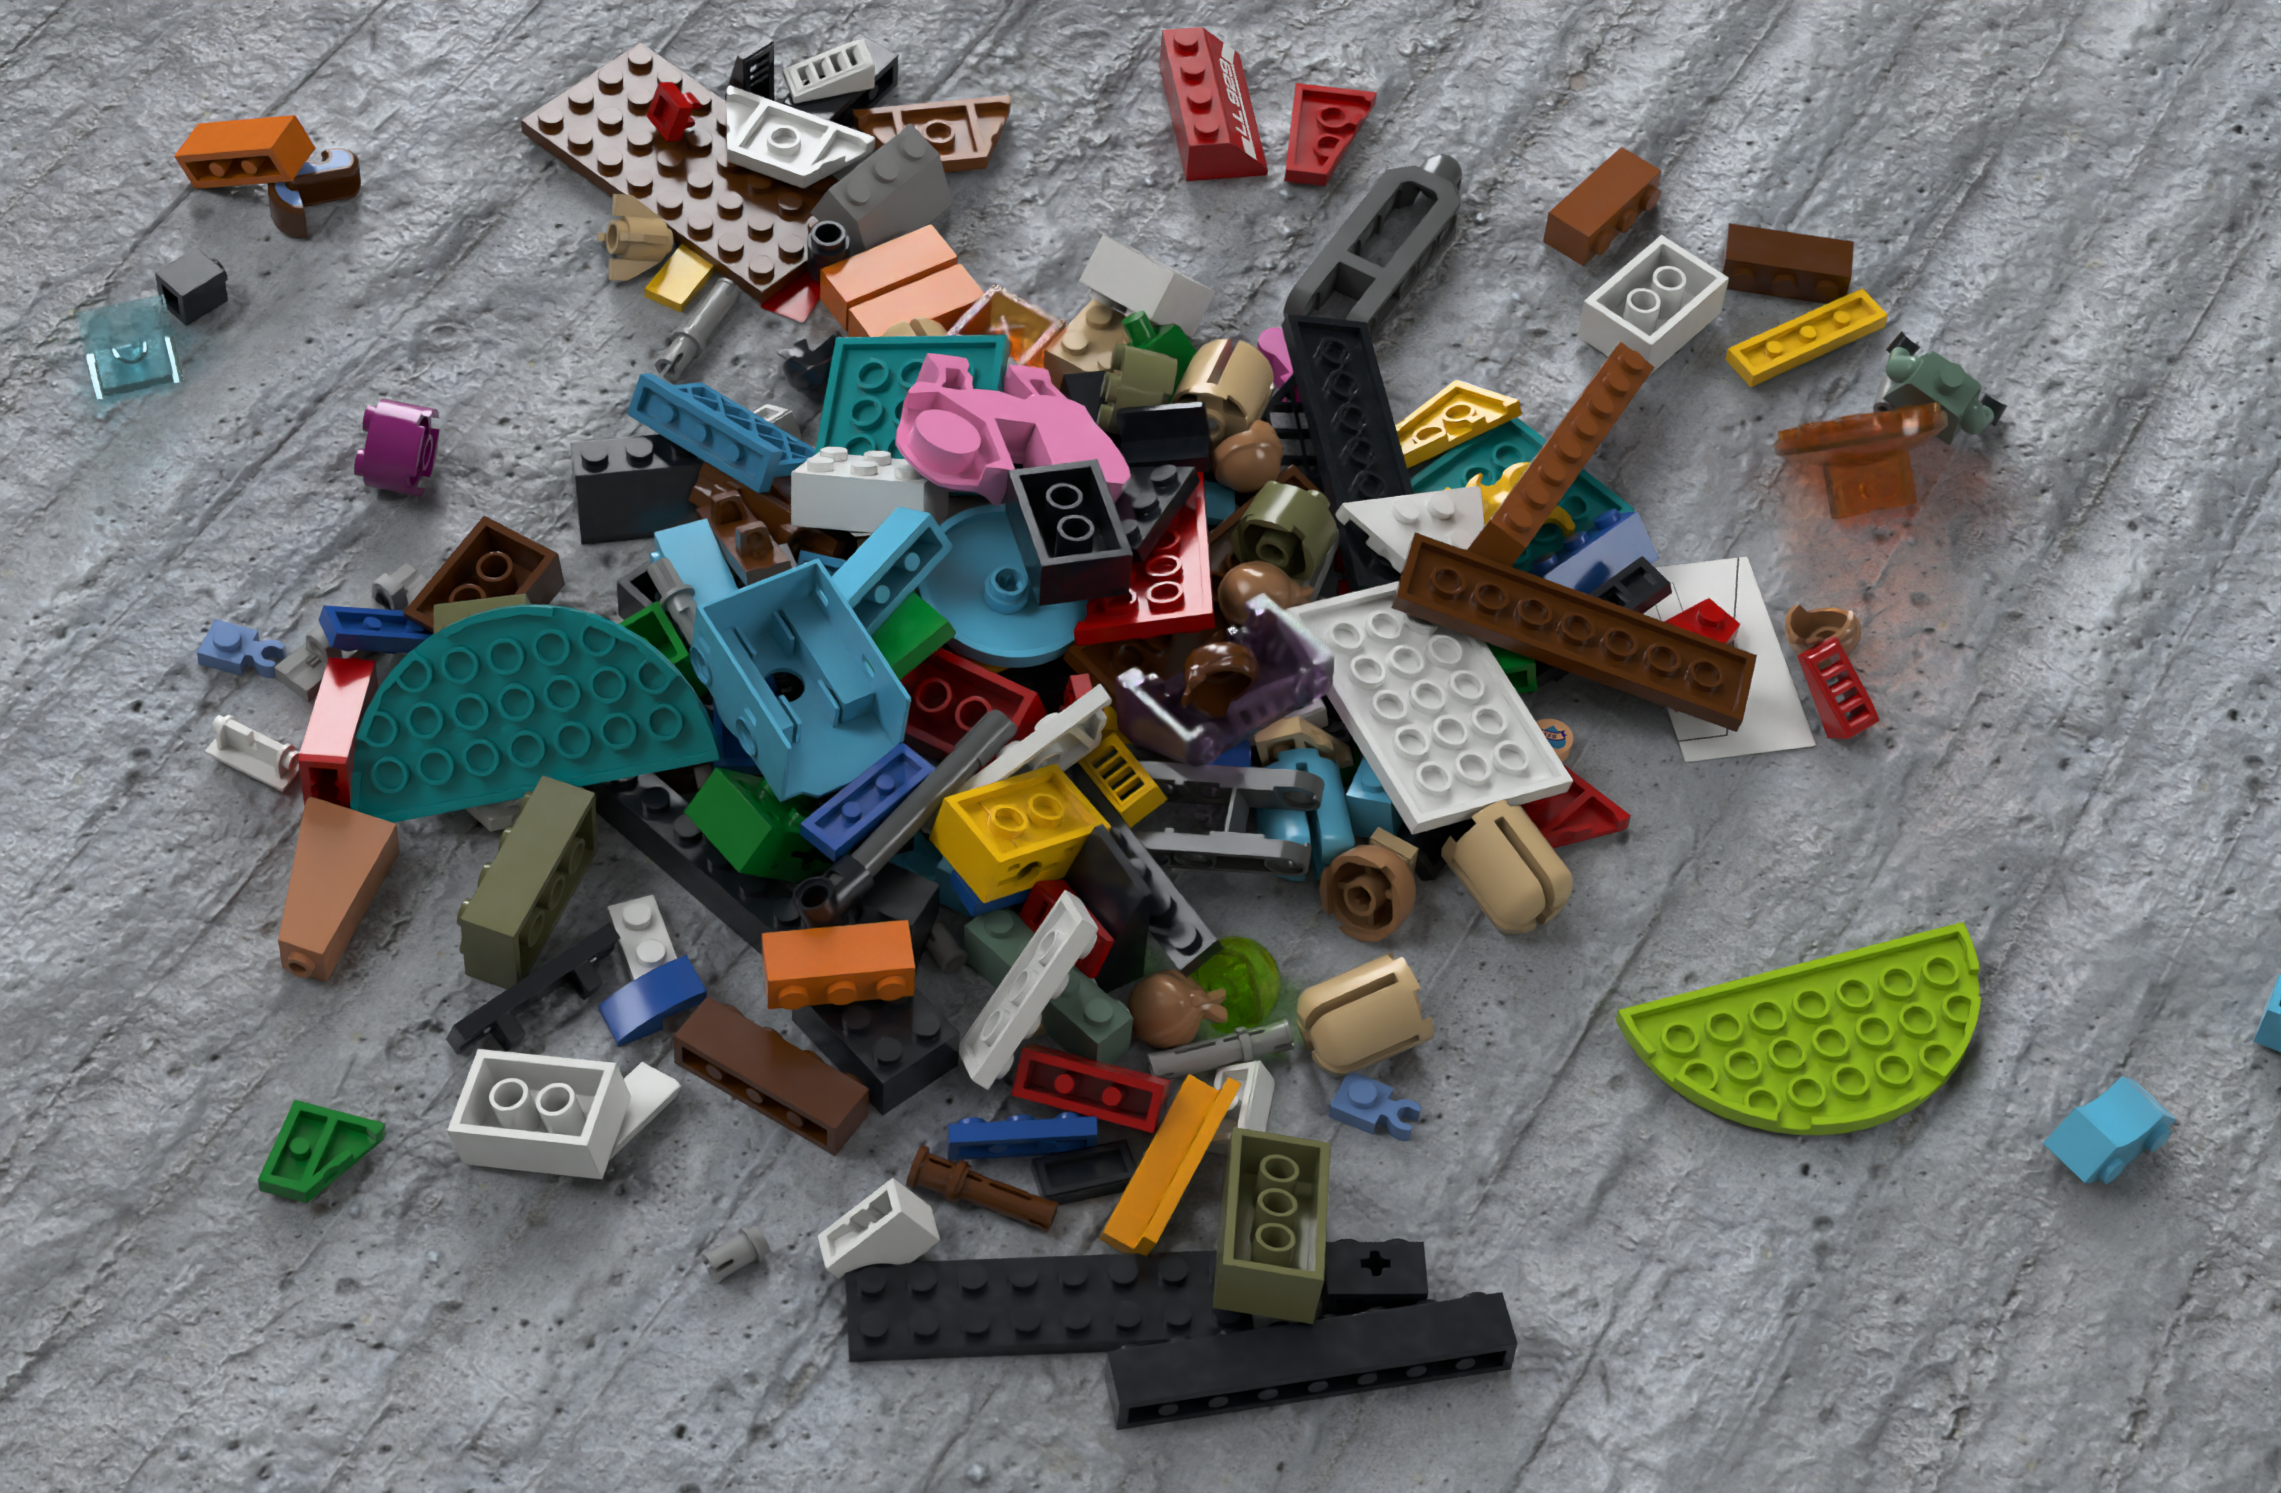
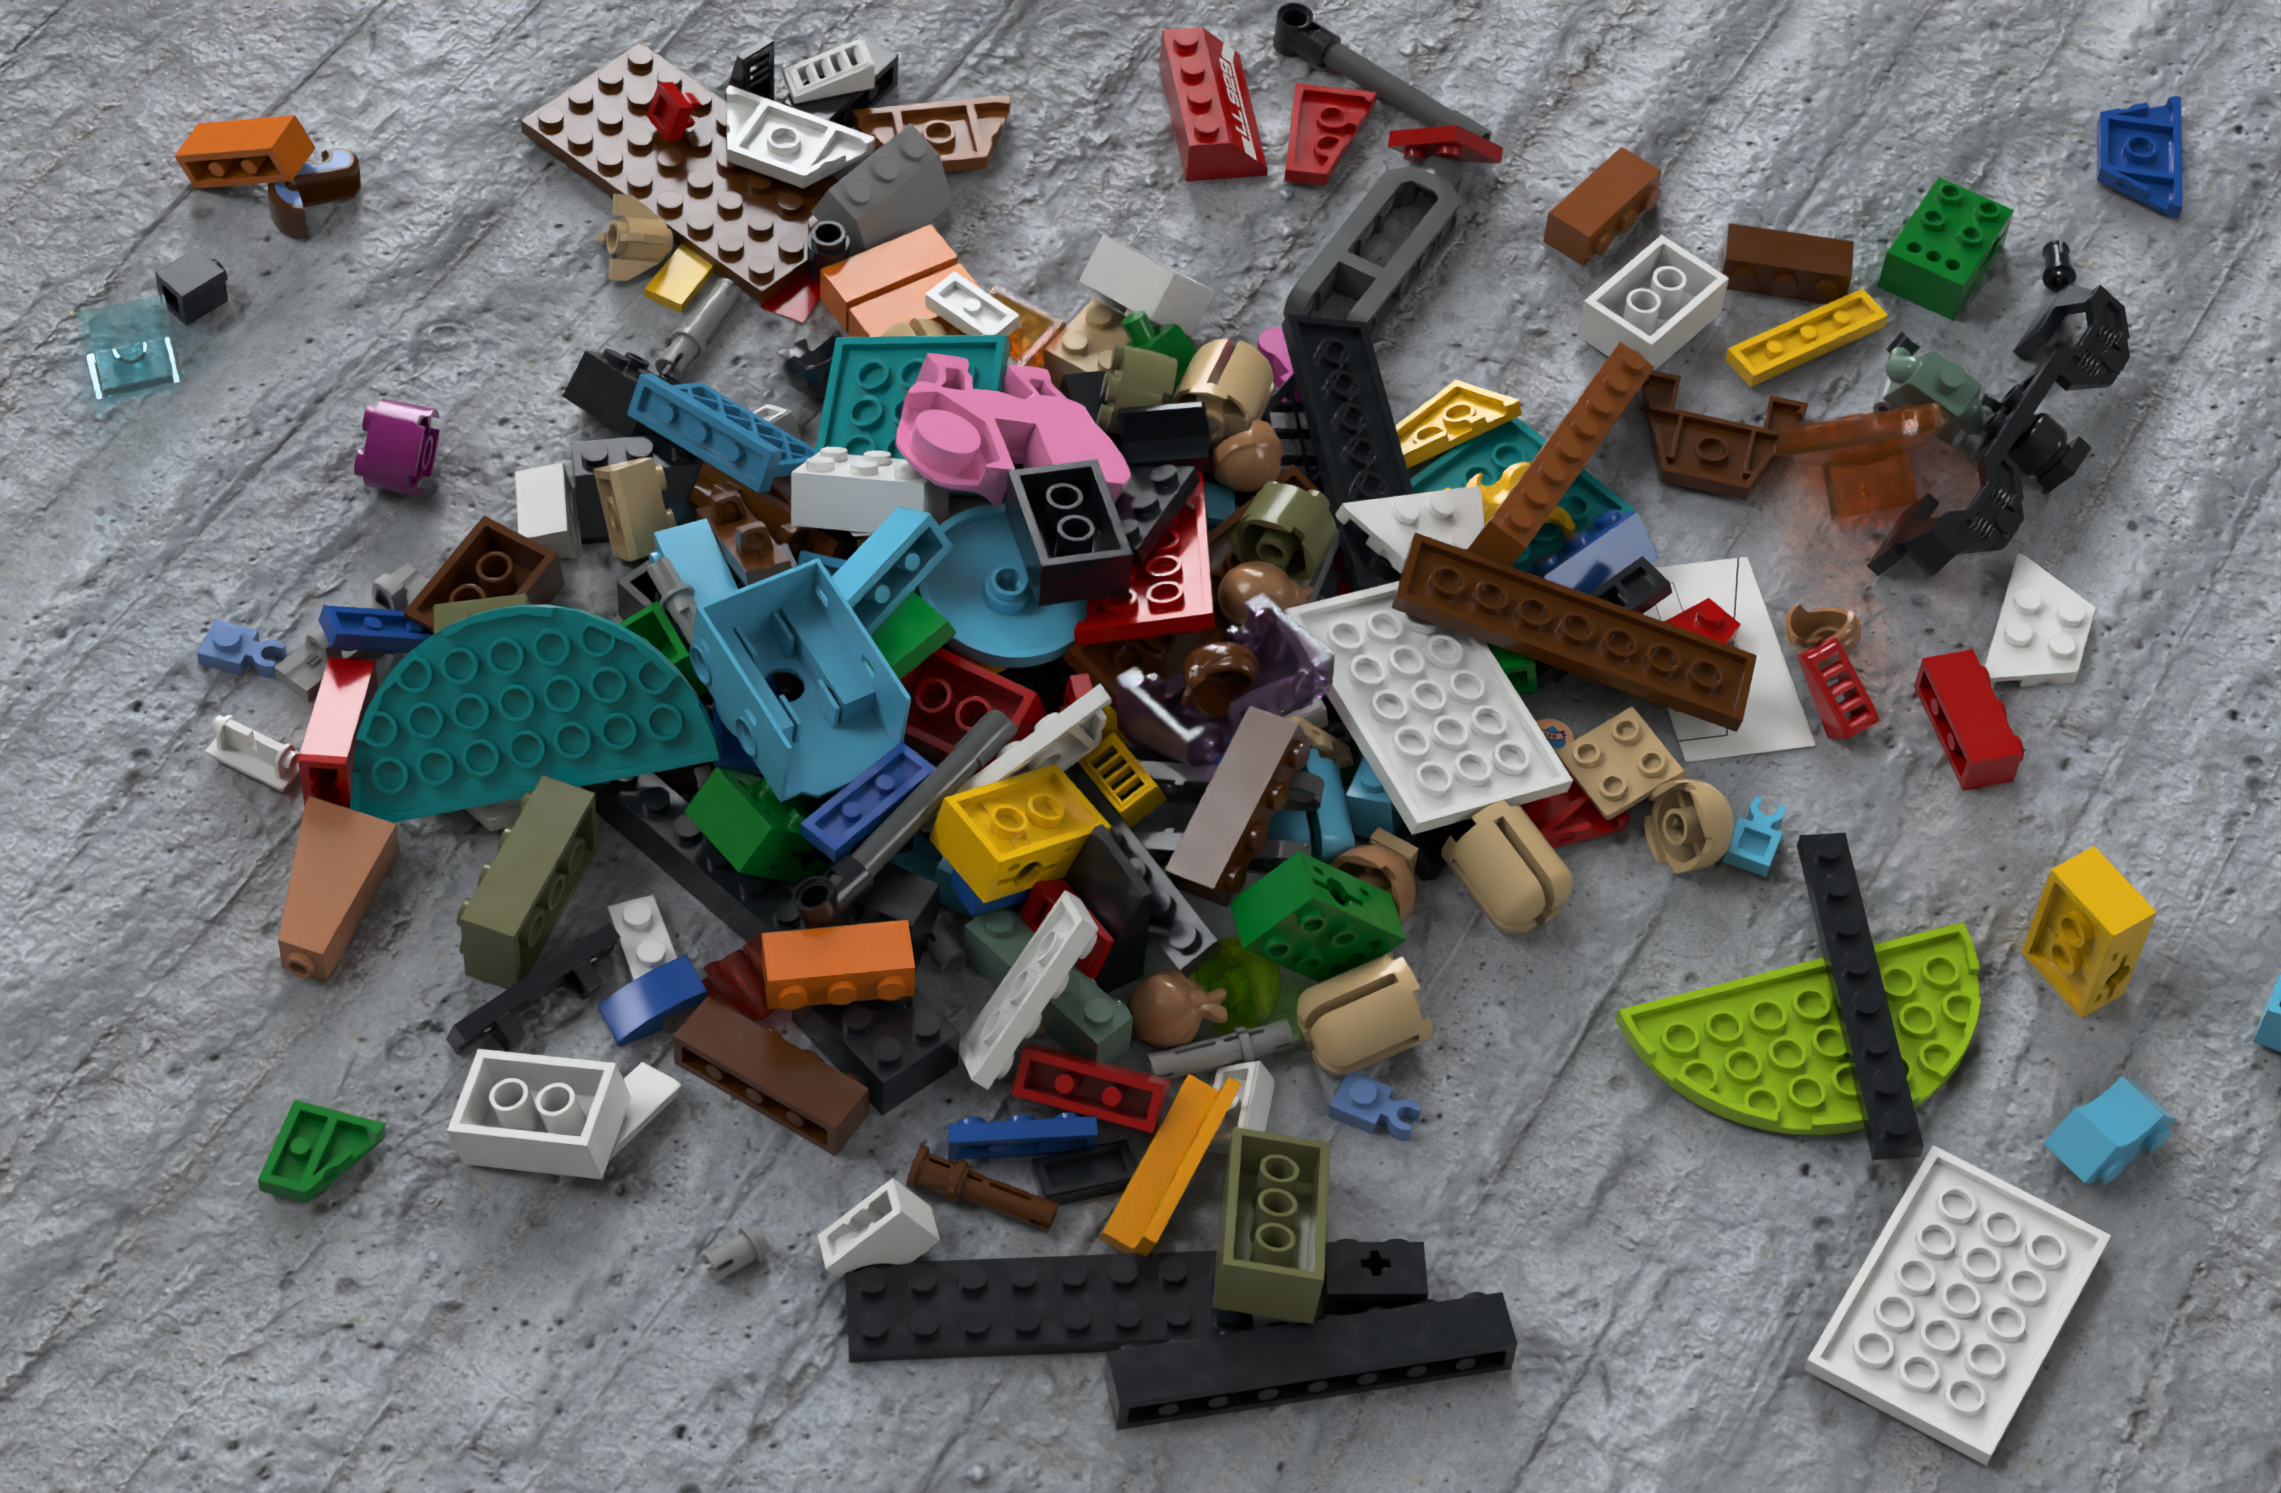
none -> white hinge [515,462,578,560]
none -> black slope [562,348,683,437]
none -> tan slope [593,457,676,561]
none -> clear red brick [702,931,776,1023]
none -> white plate [925,271,1020,336]
none -> brick [1164,706,1311,908]
none -> green piece [1229,851,1406,983]
none -> dark grey piece [1273,2,1492,140]
none -> red wing [1388,125,1503,164]
none -> tan bracket [1557,706,1685,820]
none -> reddish brown wing [1640,370,1808,500]
none -> tan cylinder [1644,779,1735,873]
none -> medium azure plate [1722,796,1785,877]
none -> black plate [1797,833,1924,1160]
none -> white plate [1804,1145,2111,1466]
none -> black piece [1867,282,2130,576]
none -> green piece [1877,177,2014,321]
none -> red brick [1914,649,2024,791]
none -> white wing [1985,553,2096,689]
none -> yellow piece [2021,846,2157,1019]
none -> black pin [2042,240,2076,293]
none -> blue wing [2097,96,2183,218]

